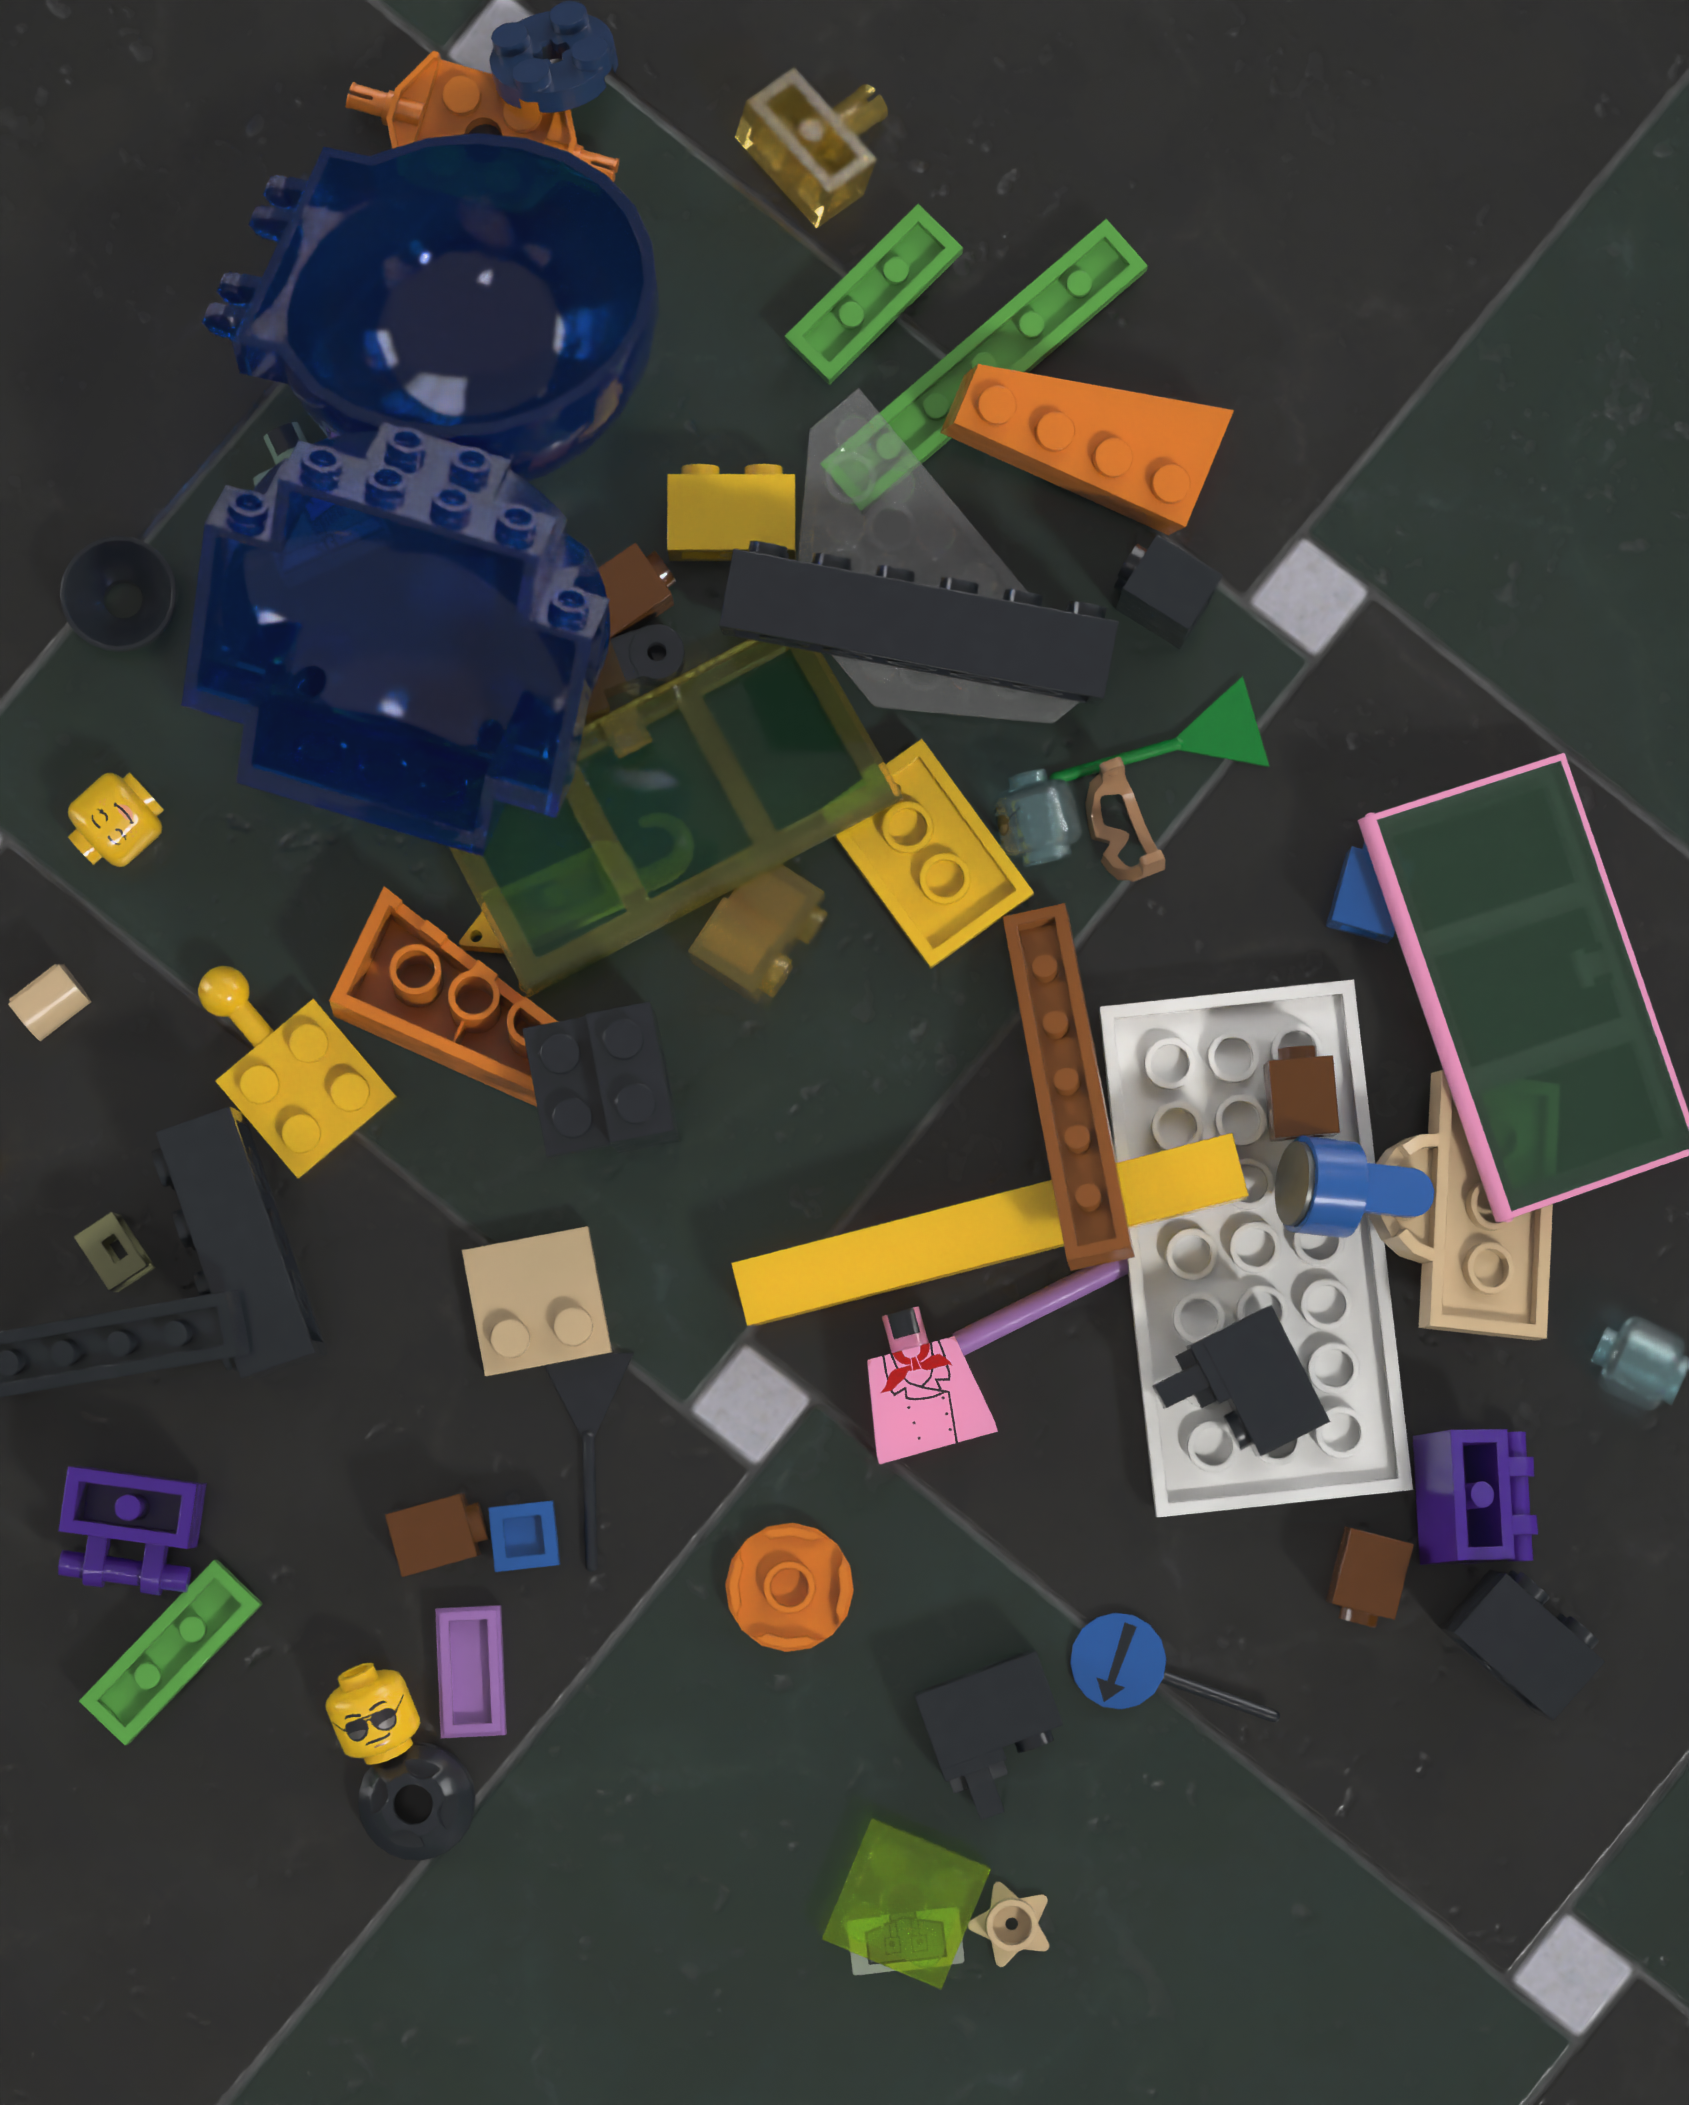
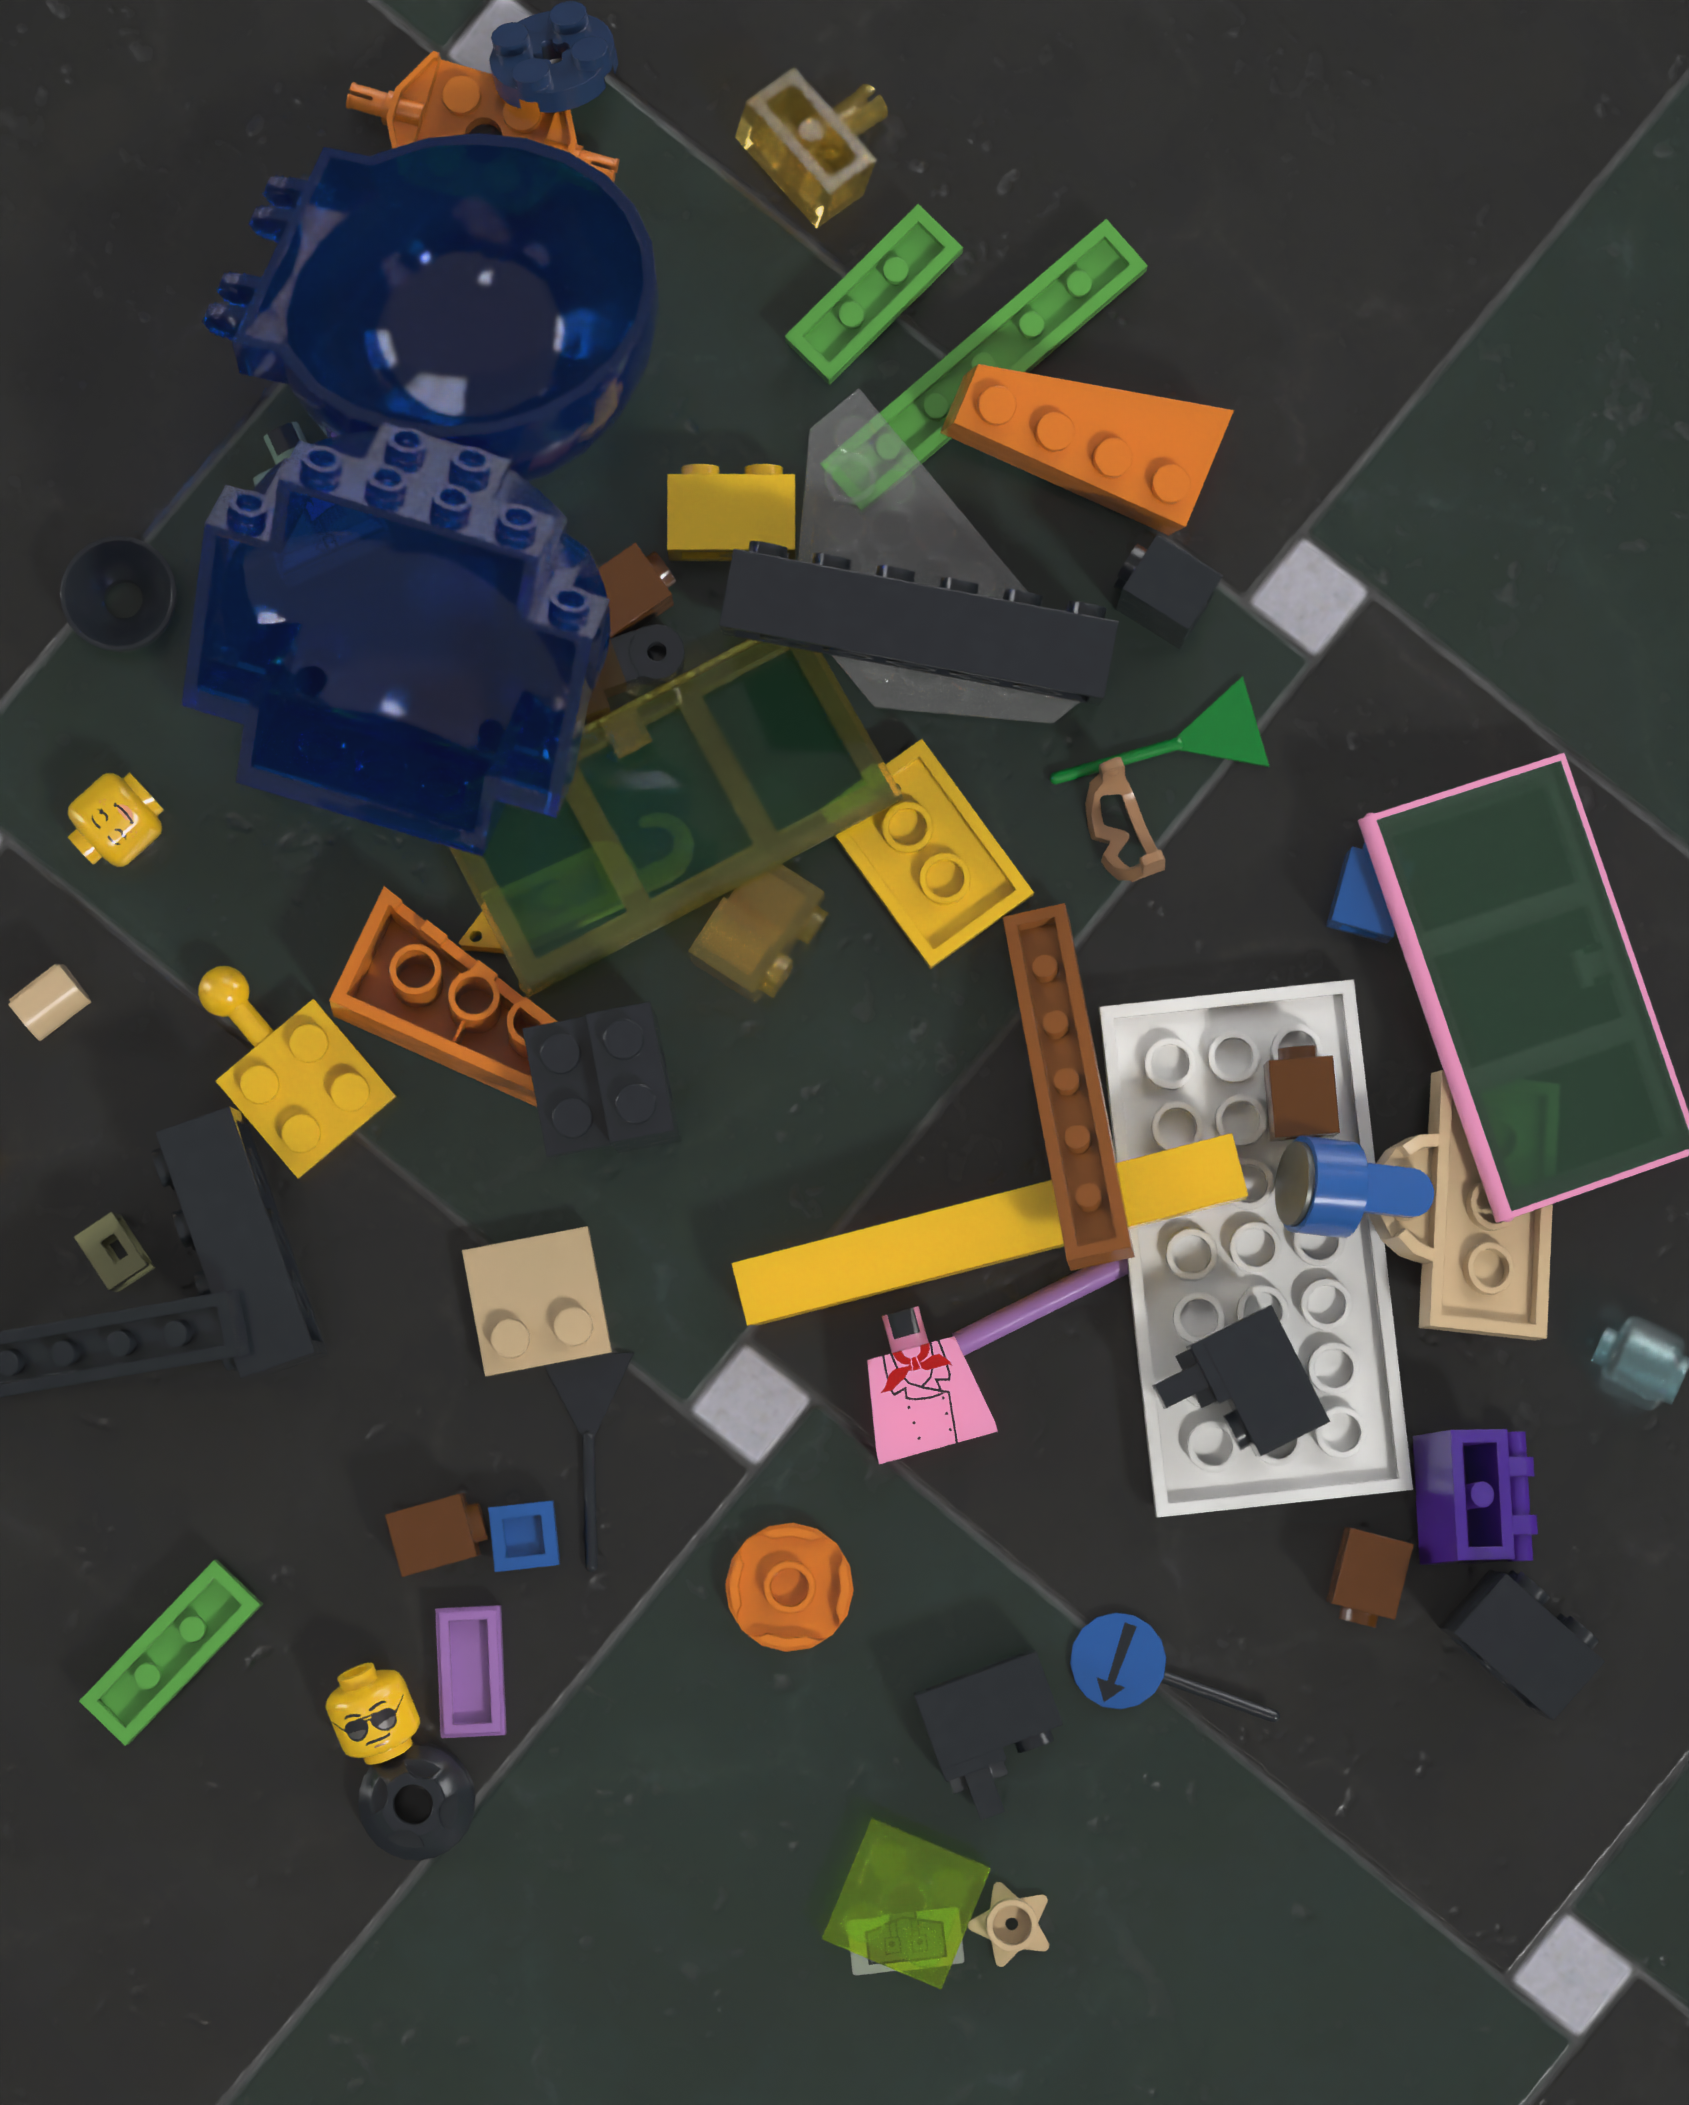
dark purple brick [58,1466,207,1596] -> none
clear light blue head [993,769,1083,867] -> none

